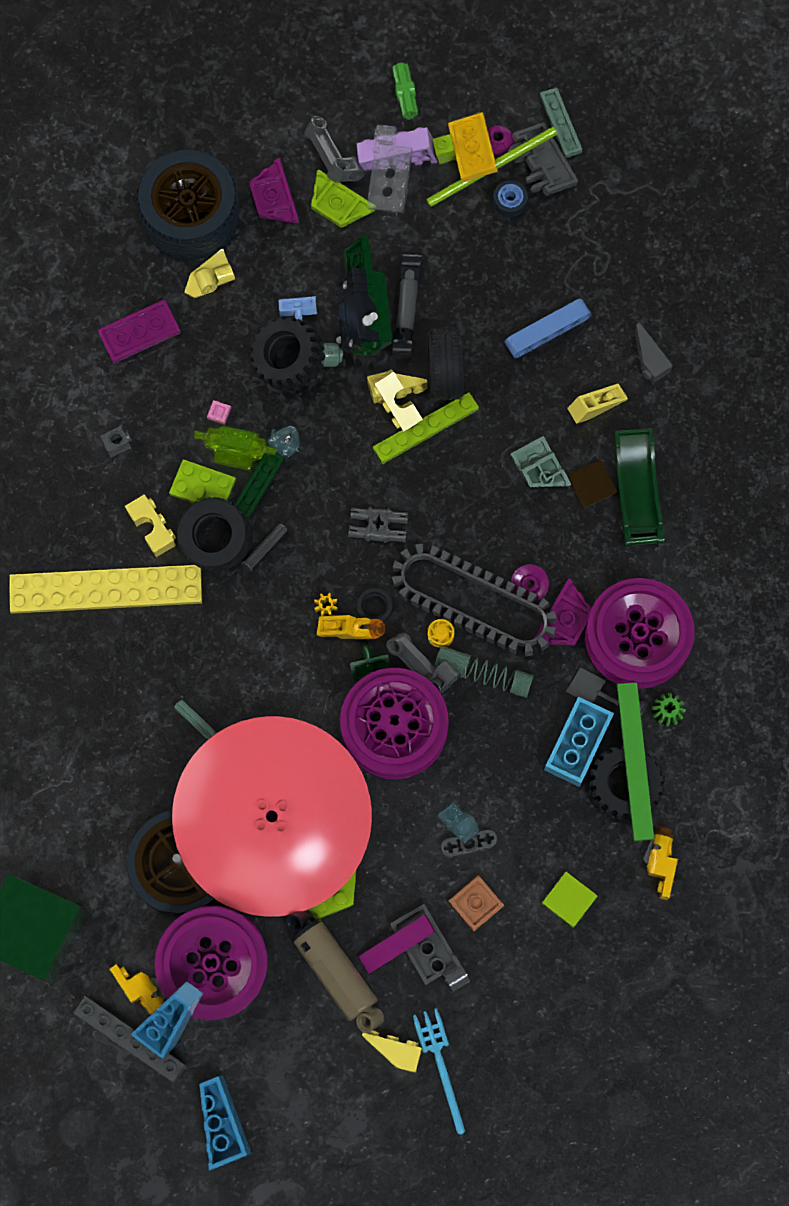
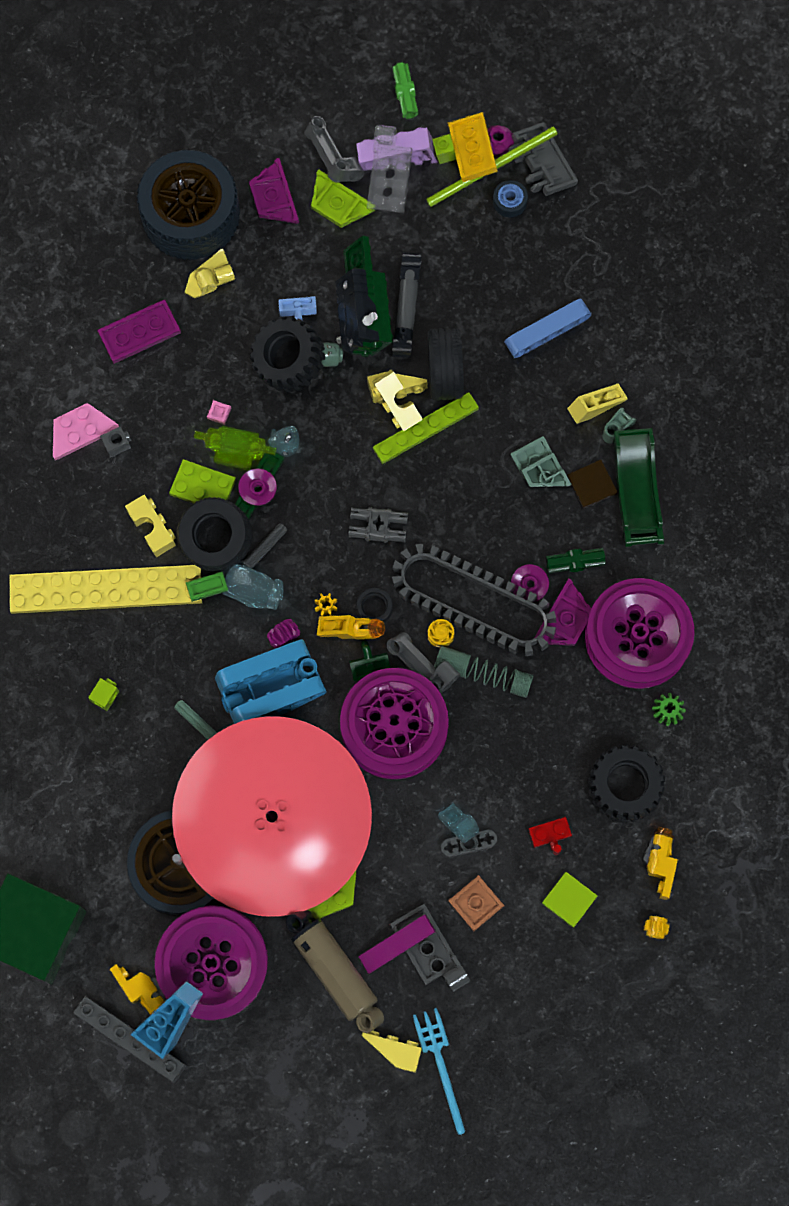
dark azure wedge [200,1076,252,1170] -> none
sand green plate [540,87,582,158] -> none
medium azure brick [544,697,614,787] -> none
dark grey piece [566,667,647,717] -> none
bright green tile [617,683,654,841] -> none
dark grey slope [634,322,673,384] -> none
none -> bright pink wing [53,403,119,461]
none -> lime brick [88,678,119,711]
none -> bright green tile [186,572,228,602]
none -> dark azure panel [215,639,327,724]
none -> clear light blue hair [223,564,284,610]
none -> magenta dish [239,469,277,506]
none -> magenta gear [267,619,300,649]
none -> red plate [528,817,572,855]
none -> dark green piece [546,548,606,573]
none -> sand green piece [602,407,637,444]
none -> yellow gear [644,916,670,939]

